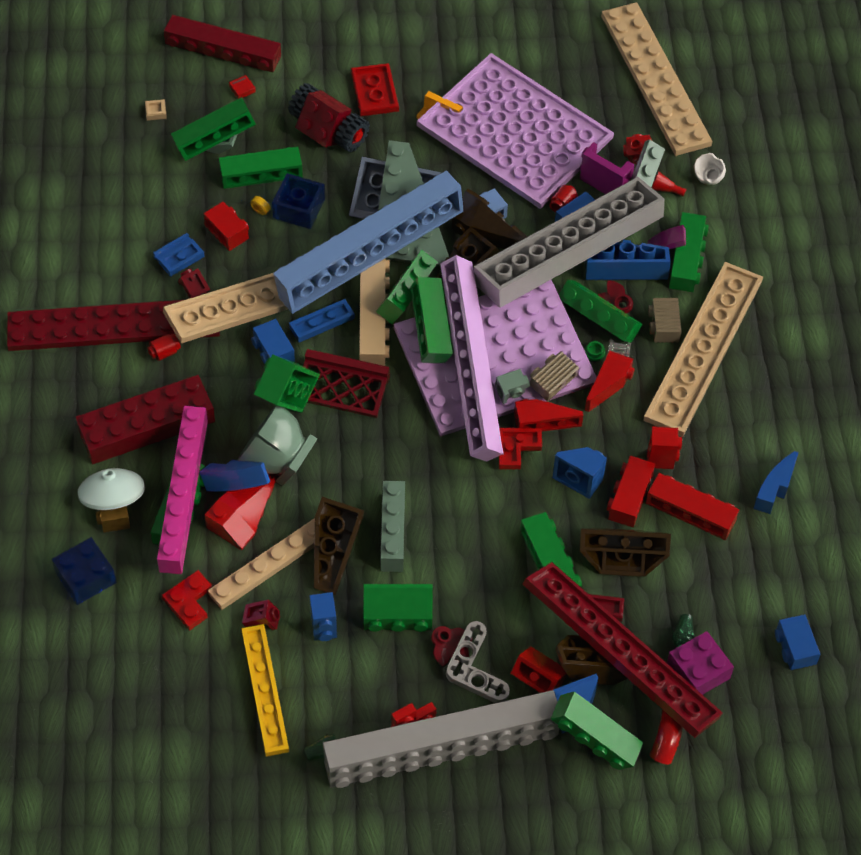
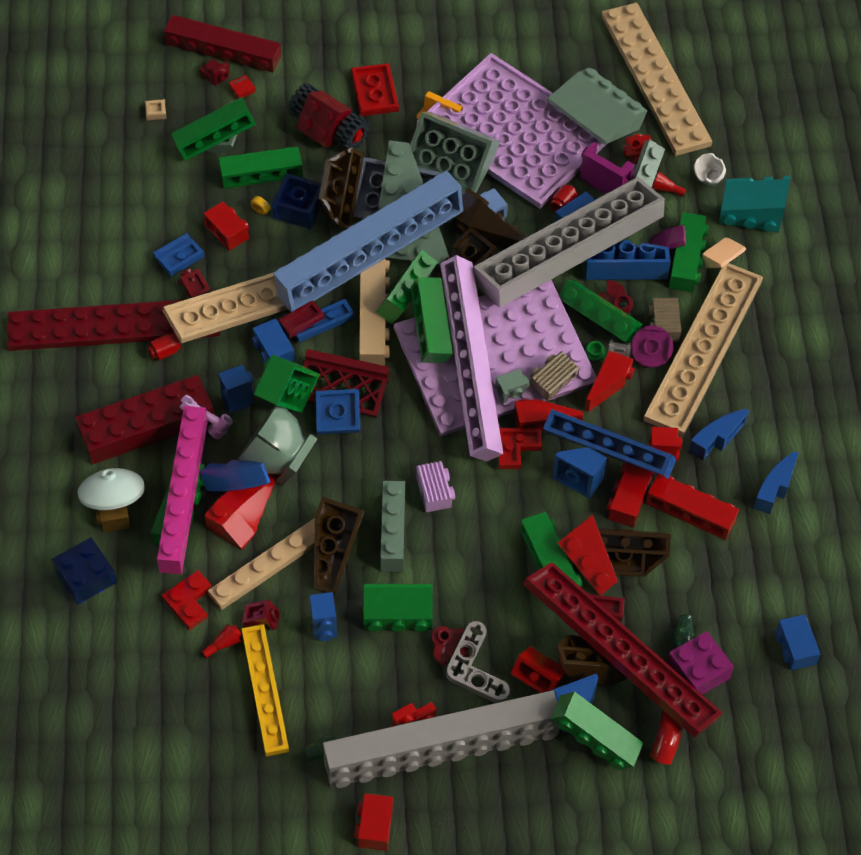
none -> lavender brick [179,395,233,439]
none -> dark red bracket [199,58,230,86]
none -> red cone [202,624,242,658]
none -> blue brick [219,365,255,414]
none -> dark red tile [278,300,325,338]
none -> blue plate [316,389,361,435]
none -> dark brown wedge [319,147,364,230]
none -> red brick [354,794,393,851]
none -> sand green slope [410,112,500,195]
none -> lavender brick [416,461,455,512]
none -> blue brick [543,409,676,479]
none -> sand green slope [547,68,648,145]
none -> red wing [557,514,618,595]
none -> magenta tile [631,326,673,368]
none -> blue slope [689,409,749,460]
none -> light nougat slope [702,238,746,268]
none -> teal wedge [719,176,791,232]

